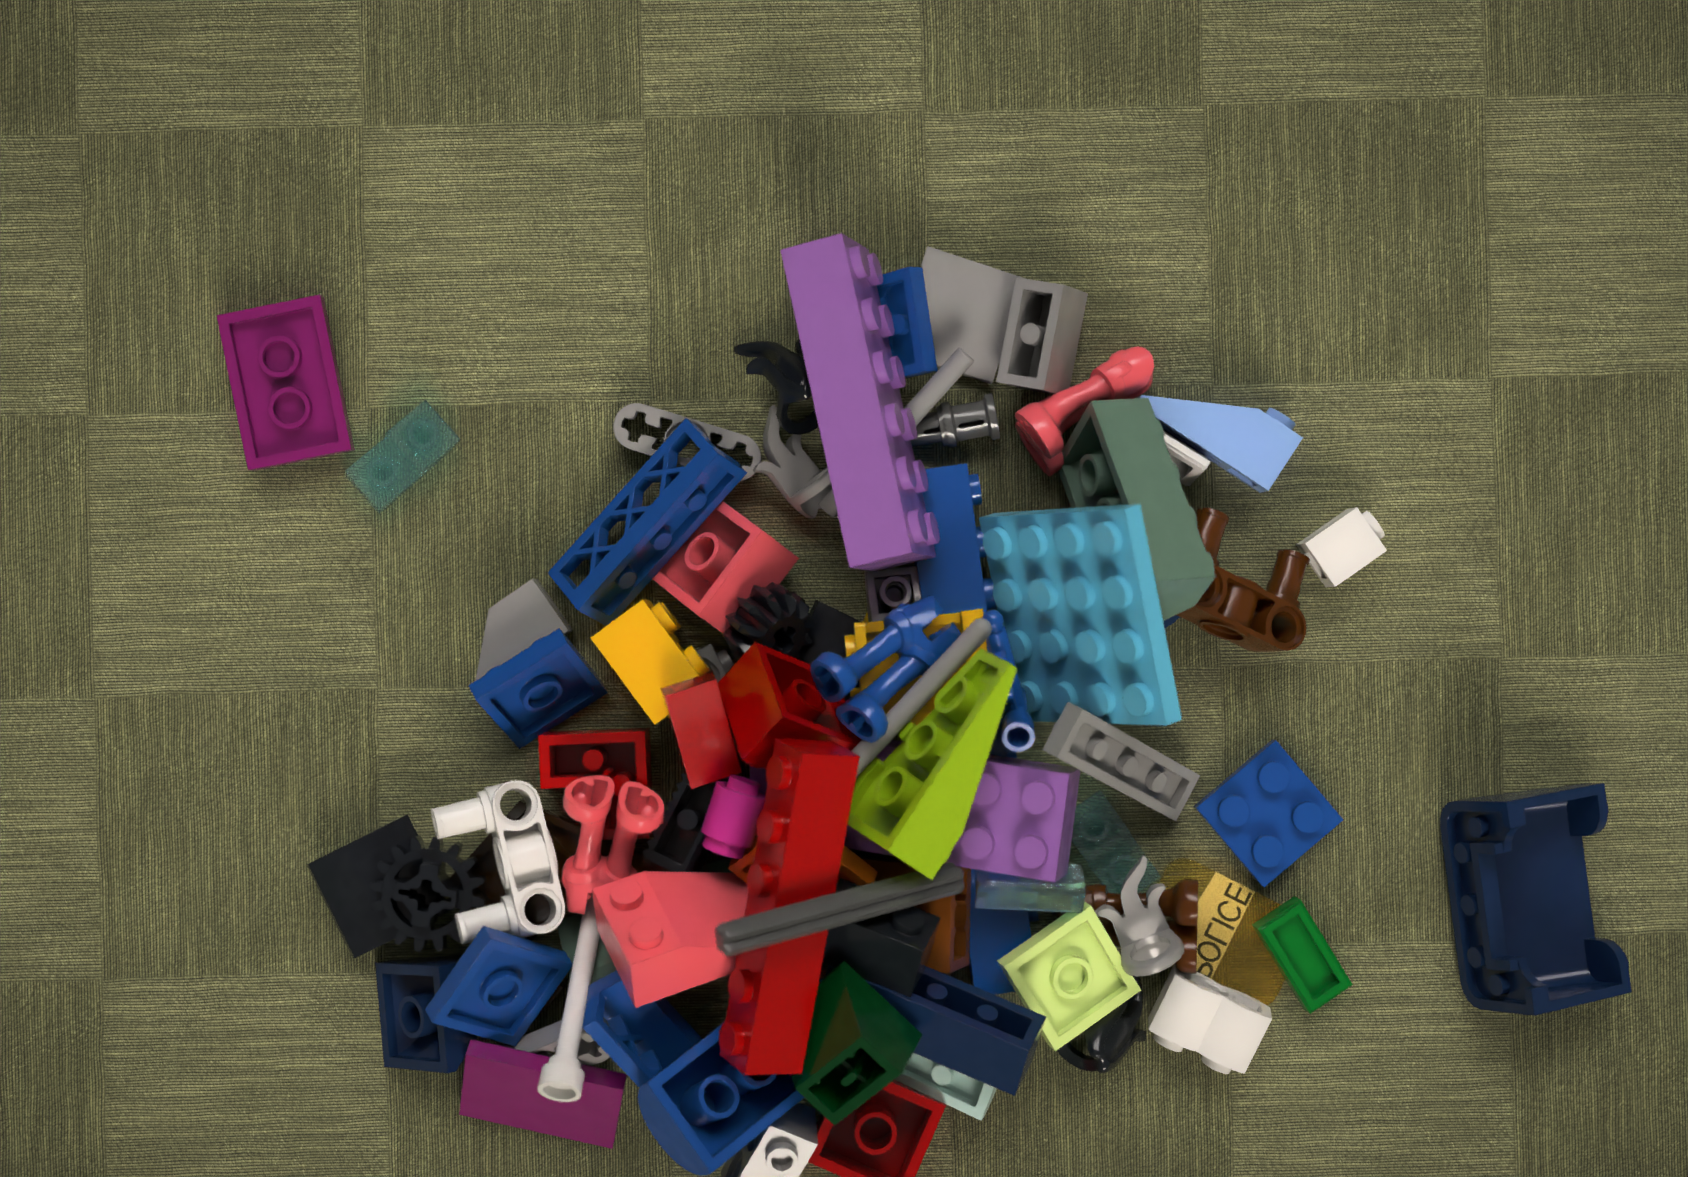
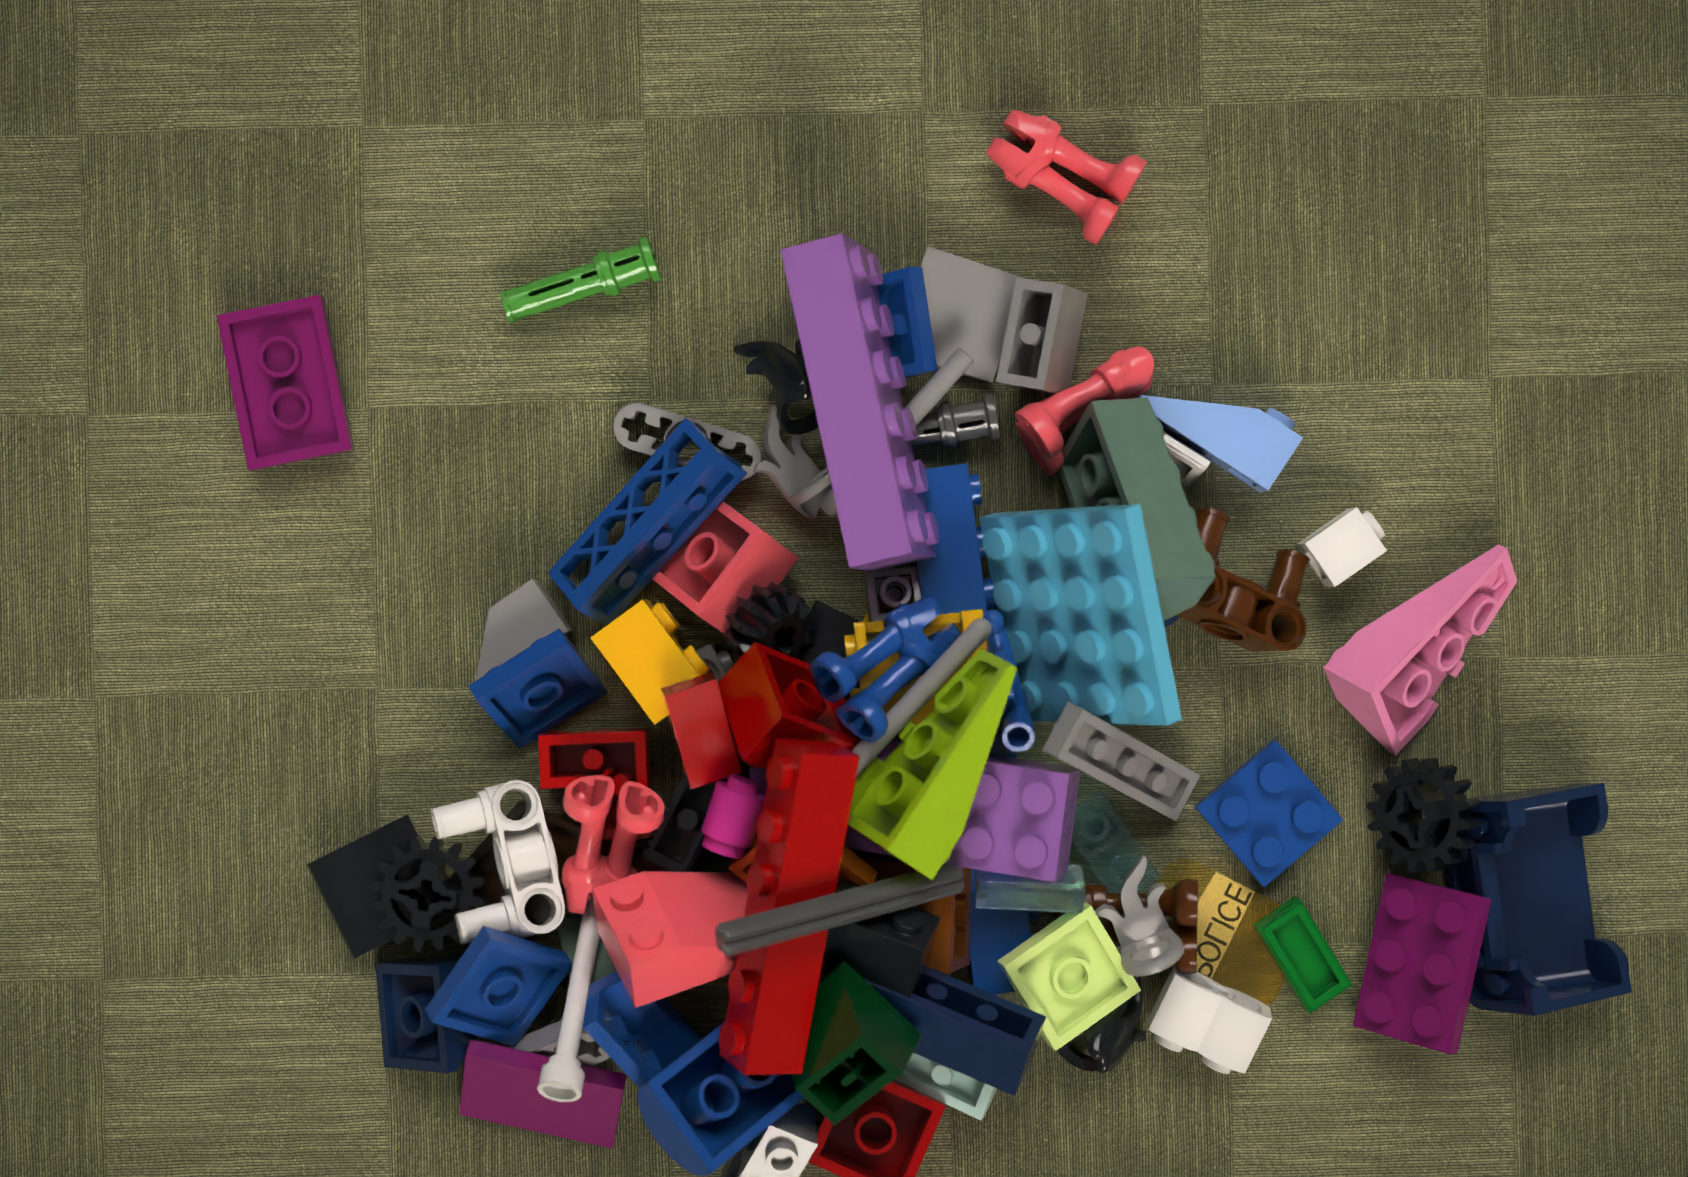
clear light blue slope [345,400,460,514] -> none
none -> bright green pin [500,235,662,324]
none -> coral piece [985,109,1147,246]
none -> bright pink wedge [1323,544,1517,756]
none -> magenta plate [1353,873,1492,1054]
none -> black gear [1366,757,1481,873]

